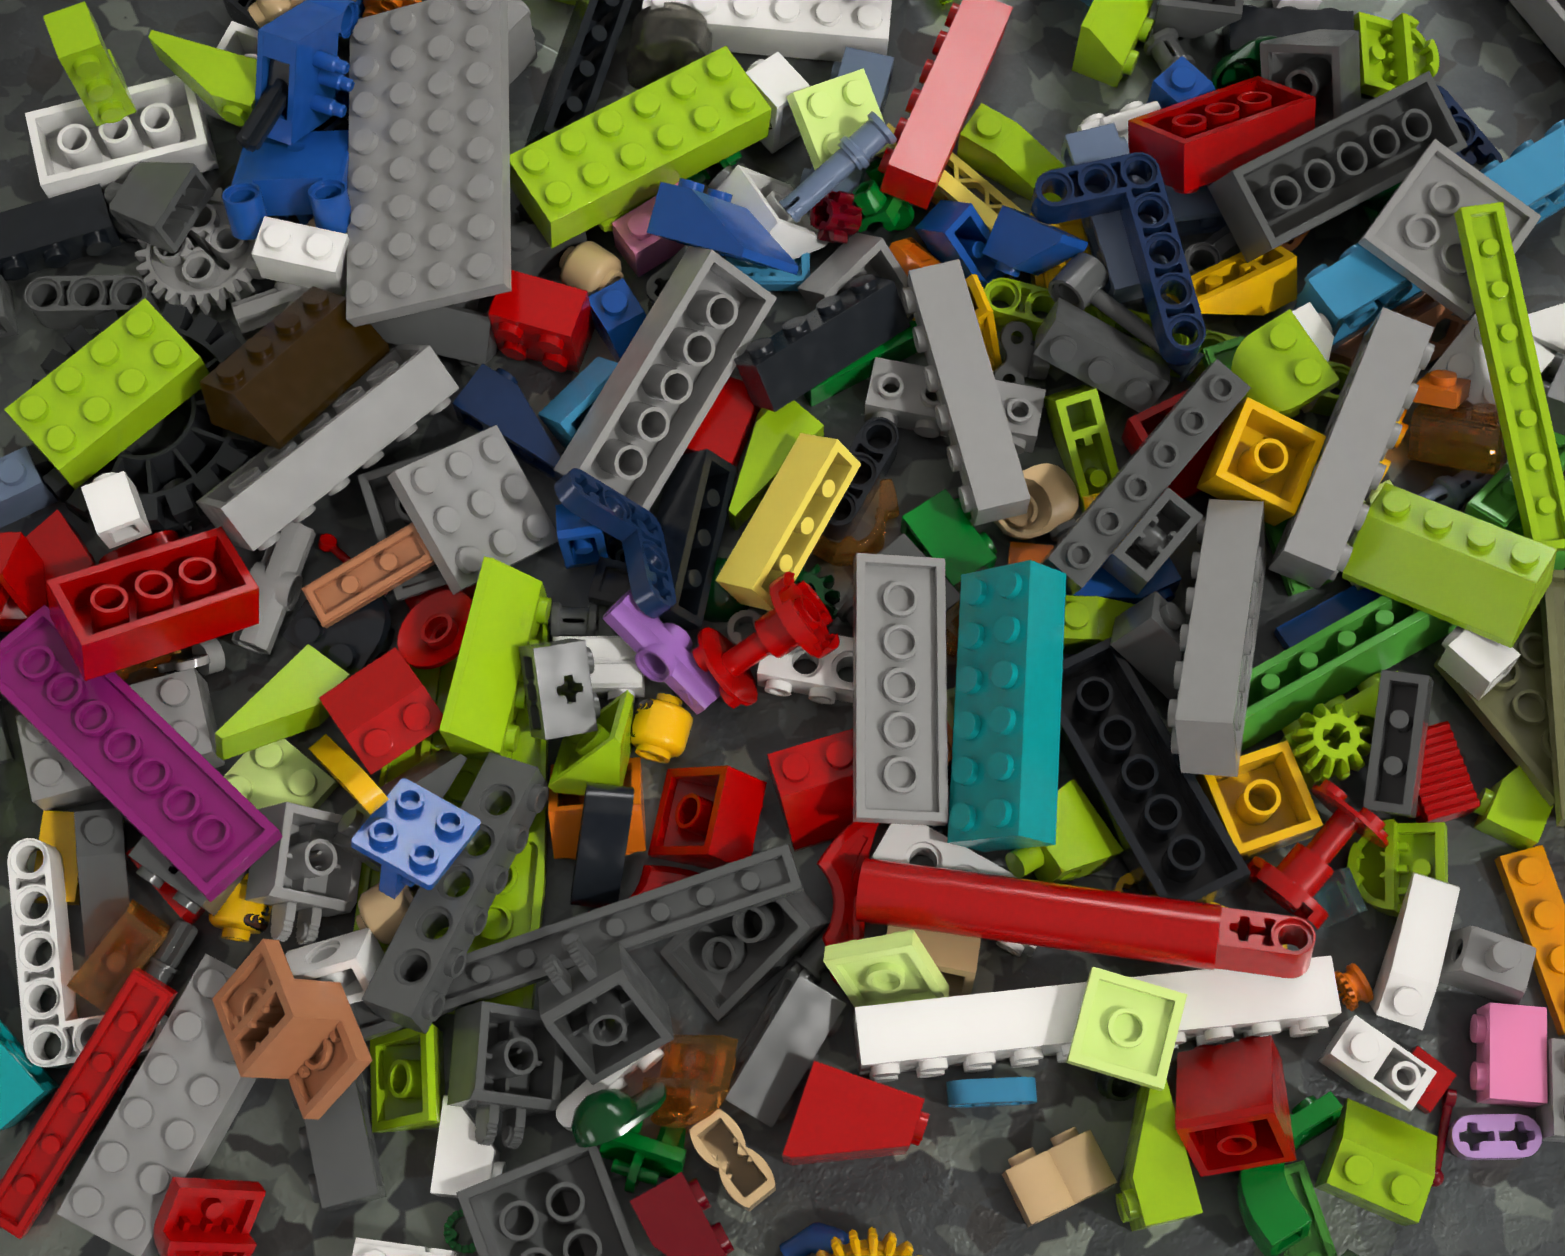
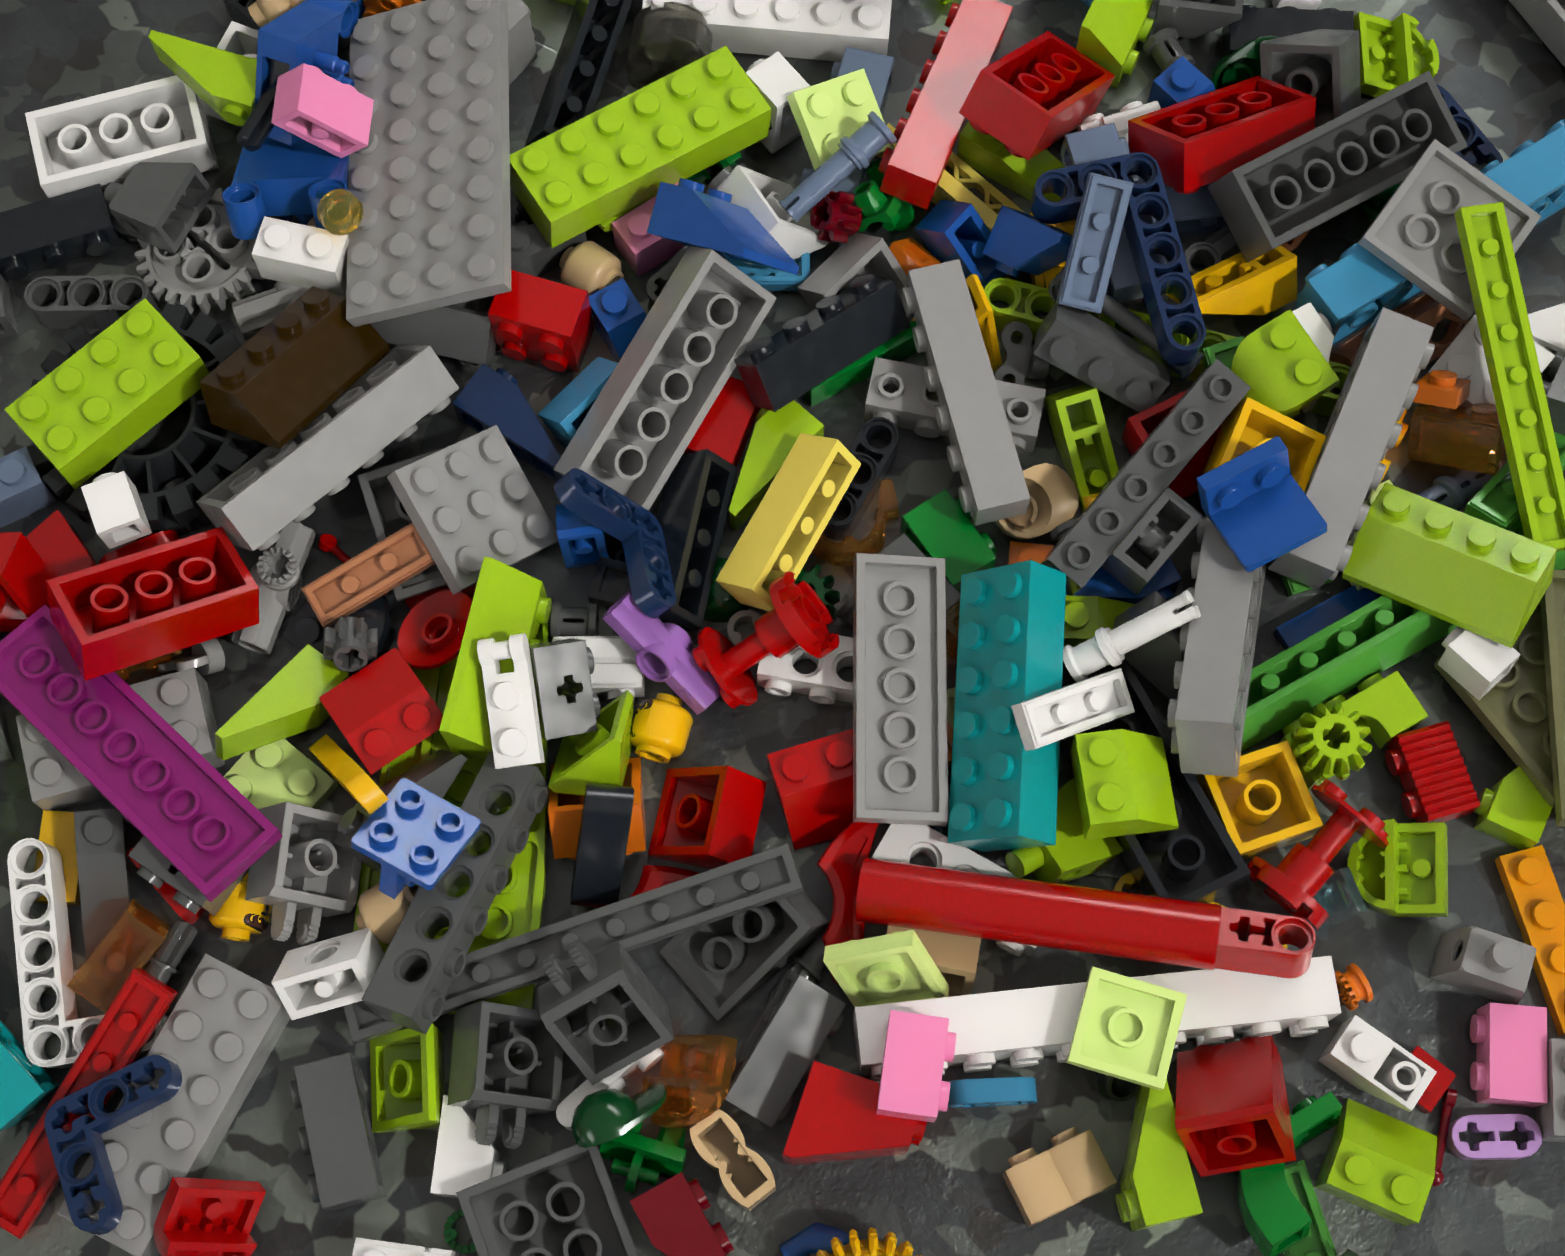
lime arch [43,1,137,126] -> none
nougat bracket [212,939,373,1120] -> none
dark grey brick [1363,670,1434,818] -> none
white slope [1369,872,1460,1030] -> none
none -> dark blue beam [44,1055,182,1235]
none -> light grey bush [256,546,301,591]
none -> bright pink brick [271,63,374,159]
none -> clear yellow tile [317,189,364,235]
none -> dark grey gear [323,617,378,672]
none -> white plate [477,633,545,769]
none -> bright pink brick [876,1010,957,1123]
none -> red brick [959,31,1115,161]
none -> white tile [1011,668,1135,751]
none -> sand blue tile [1056,172,1134,314]
none -> white pin [1063,590,1201,682]
none -> lime slope [1070,729,1179,840]
none -> blue bracket [1196,436,1327,572]

